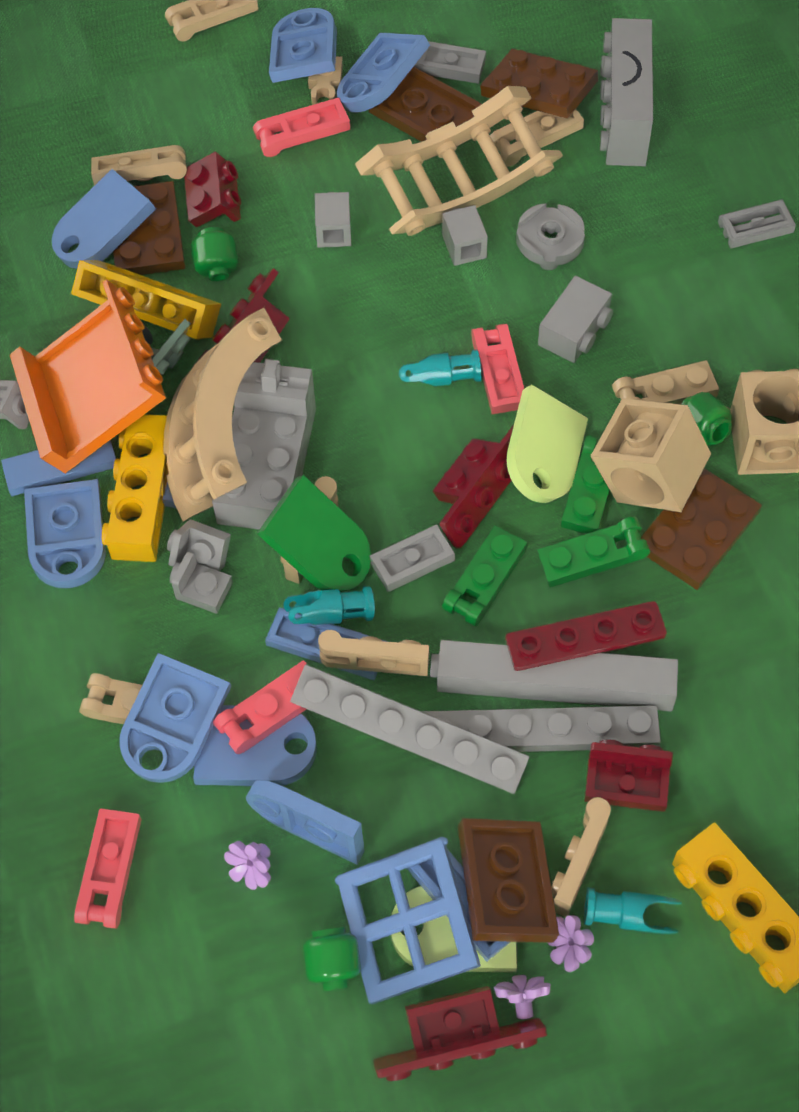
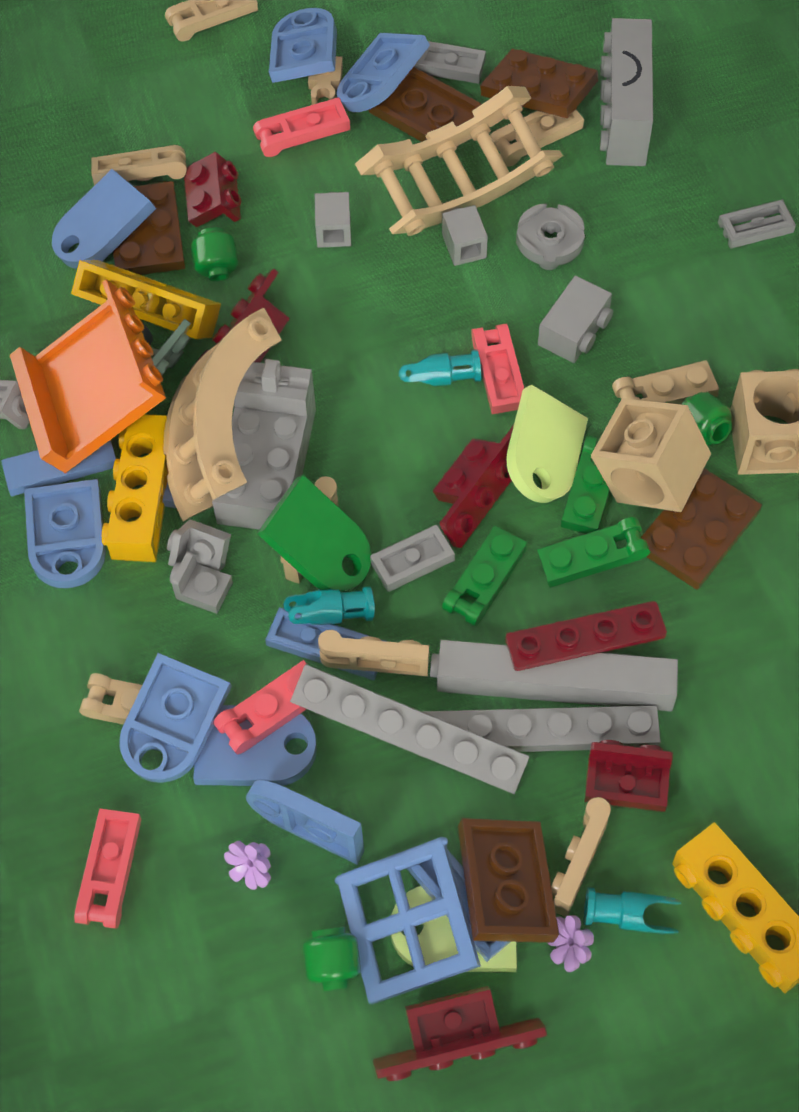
lavender plant [494,975,551,1019] -> none

